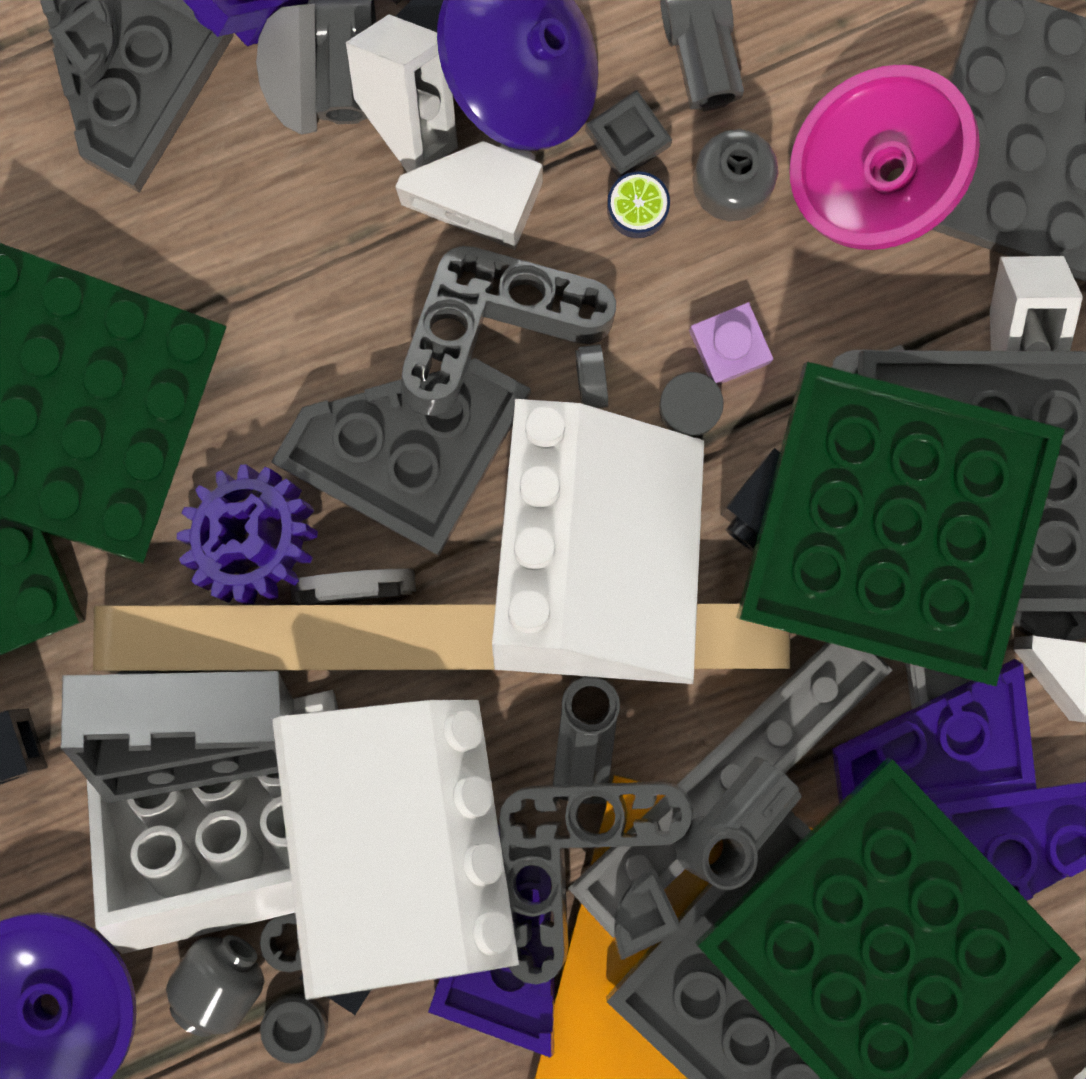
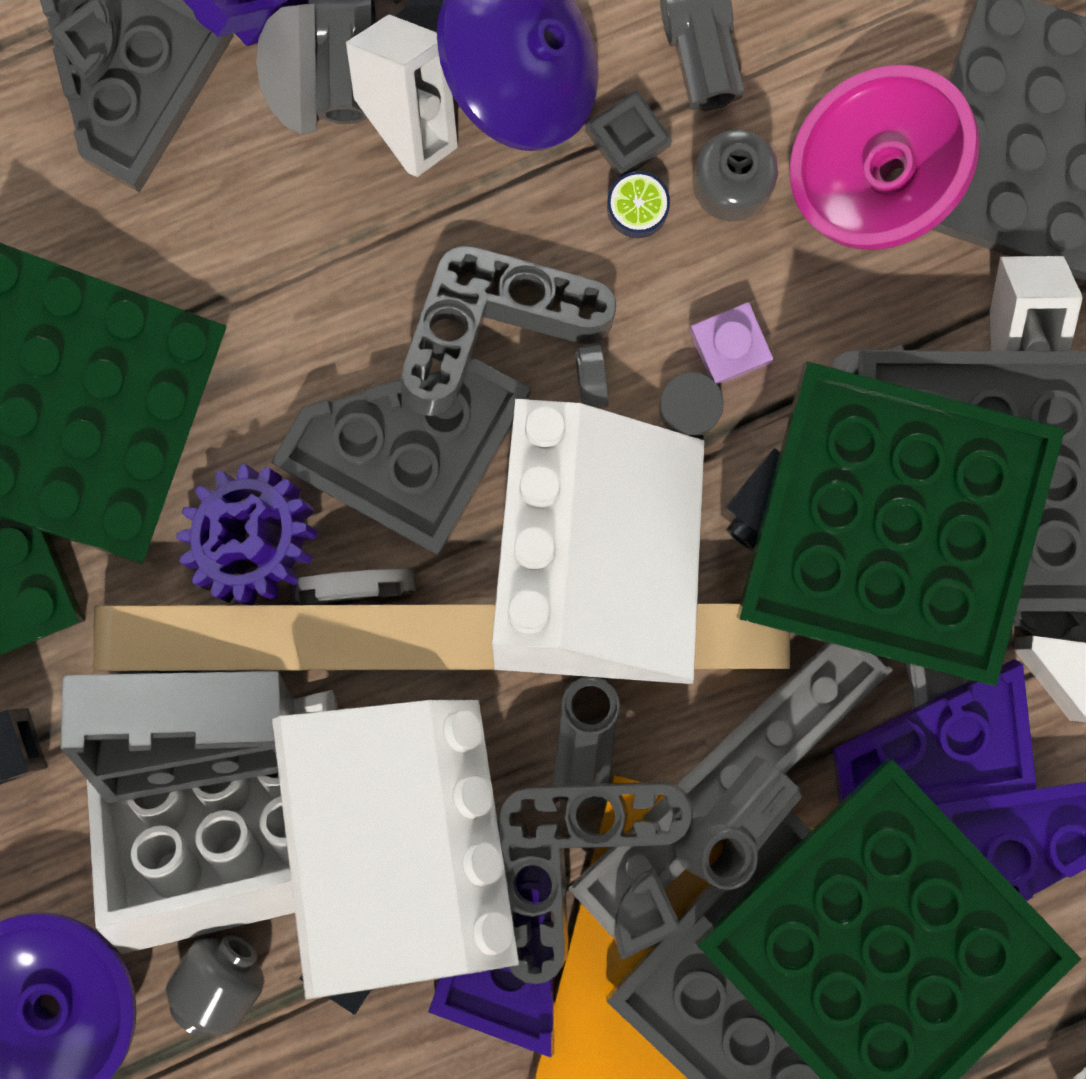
dark grey bush [260,913,302,972] -> none
dark grey tile [260,993,328,1064] -> none
white slope [396,141,543,250] -> none

